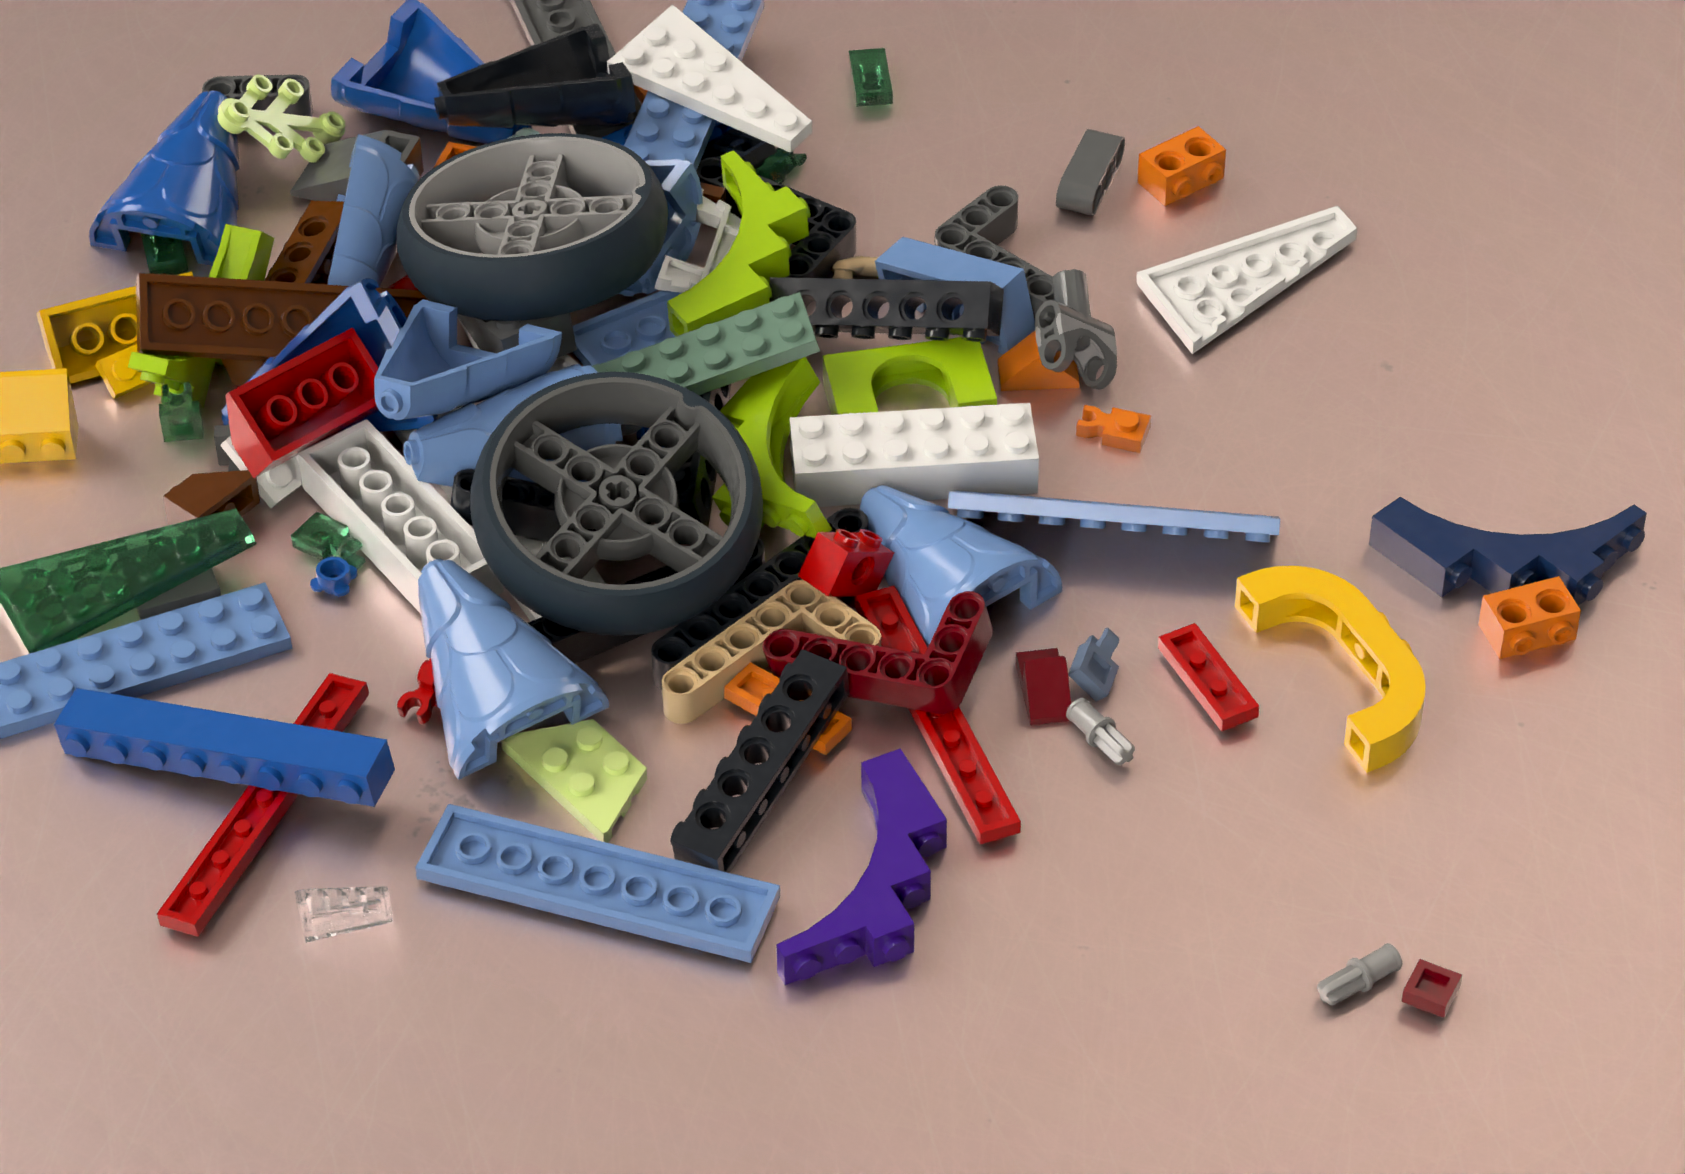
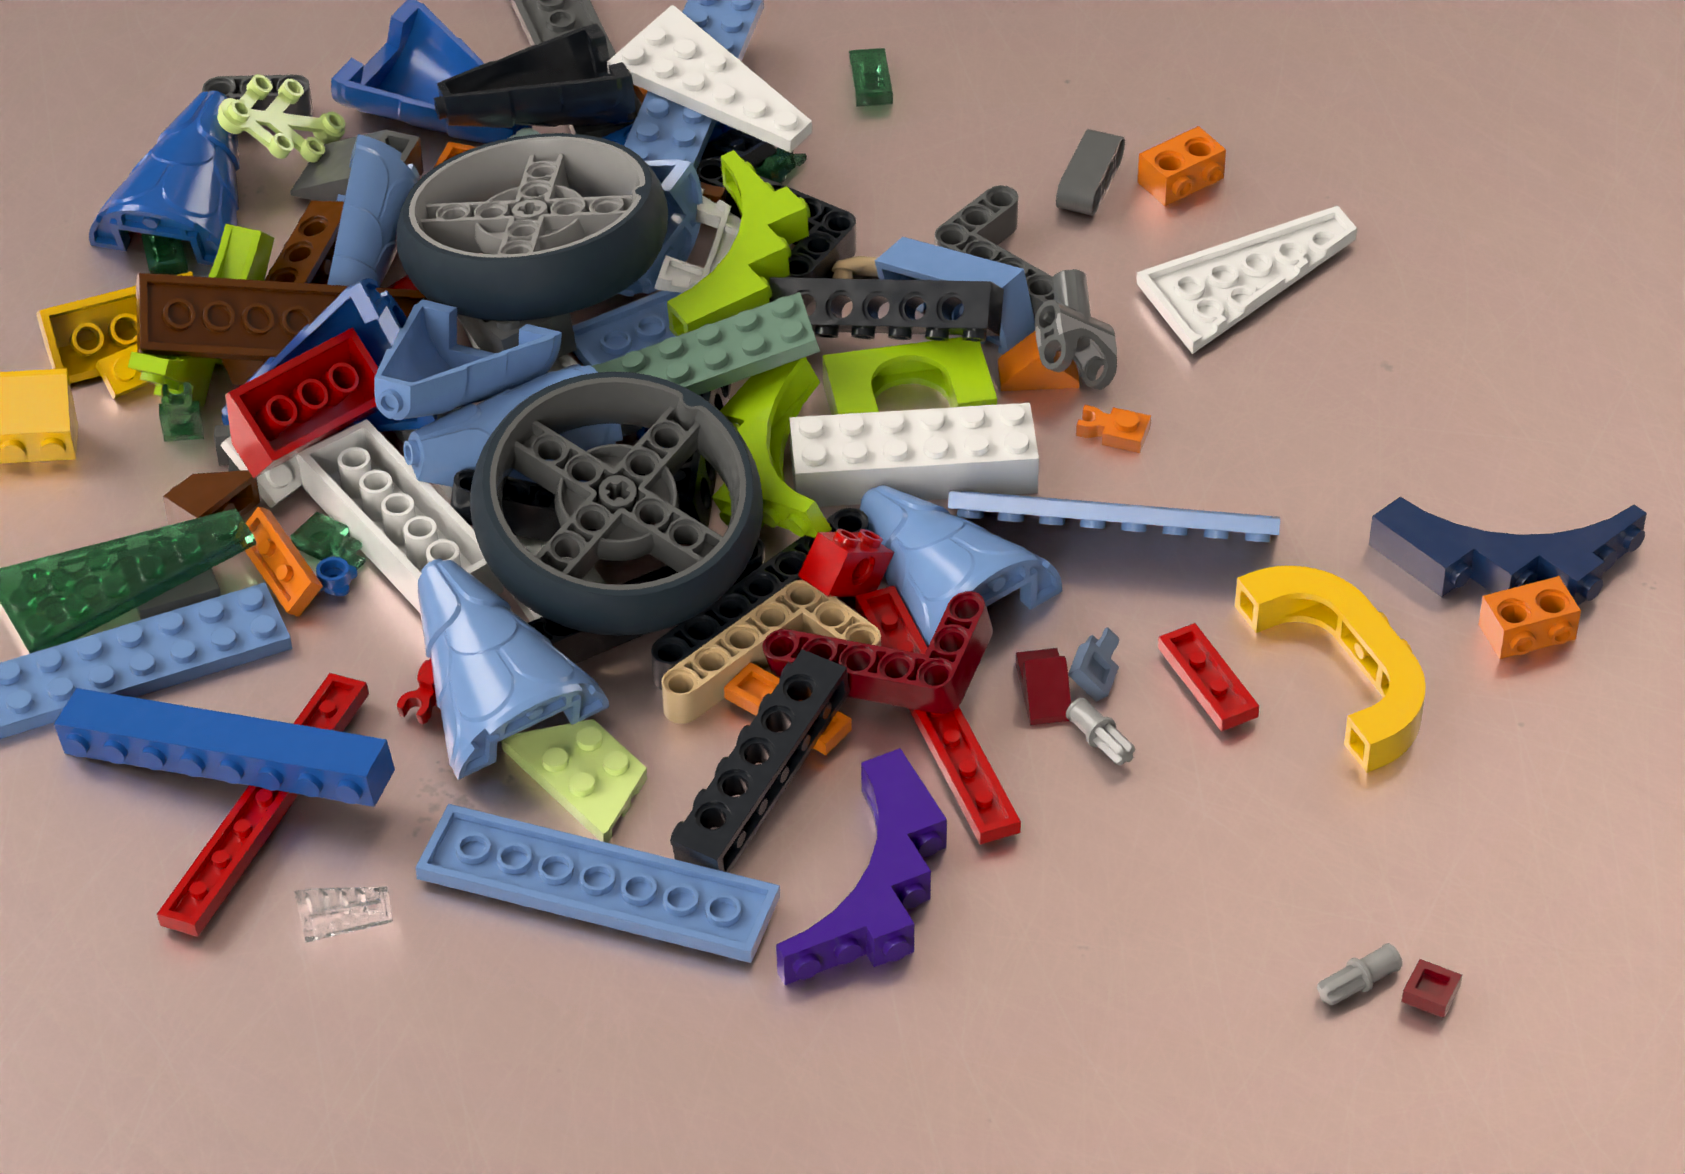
none -> orange plate [235,506,323,617]

